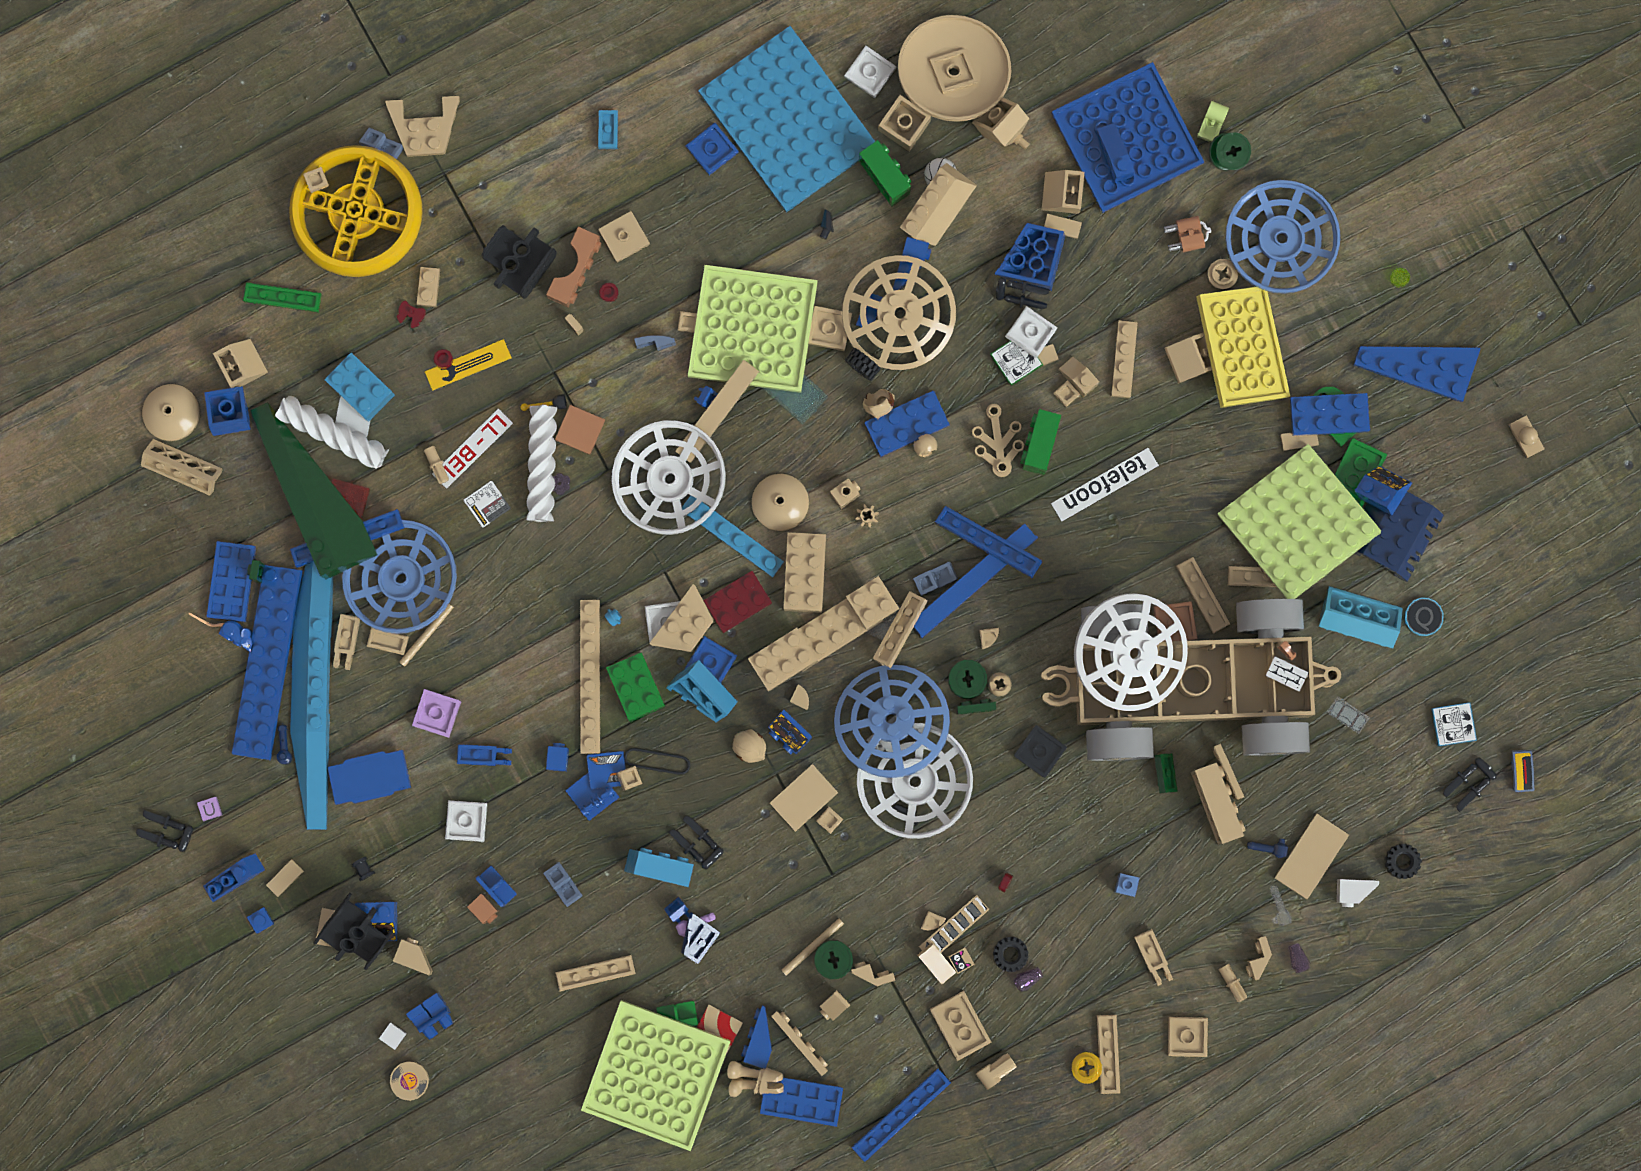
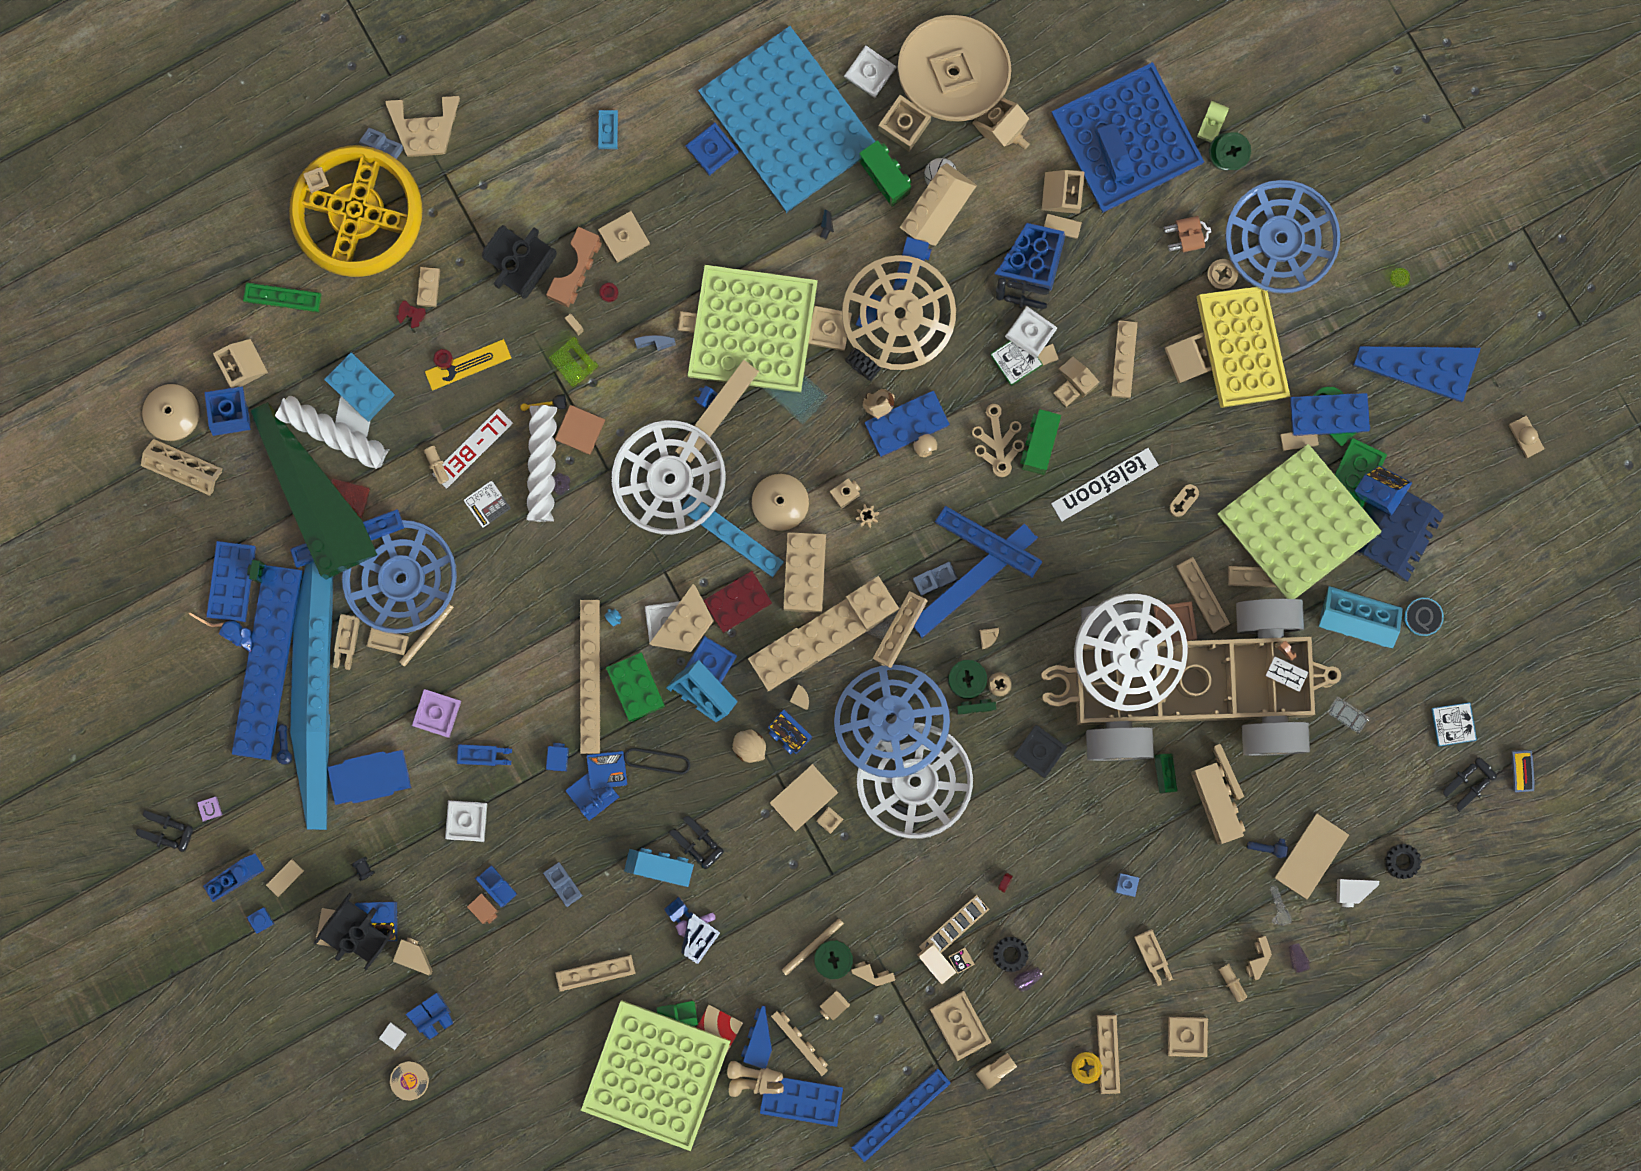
tan tile [616,766,642,791] -> none
tan tile [921,911,946,930] -> none
none -> clear neon green plate [549,336,599,388]
none -> tan beam [1169,484,1199,517]

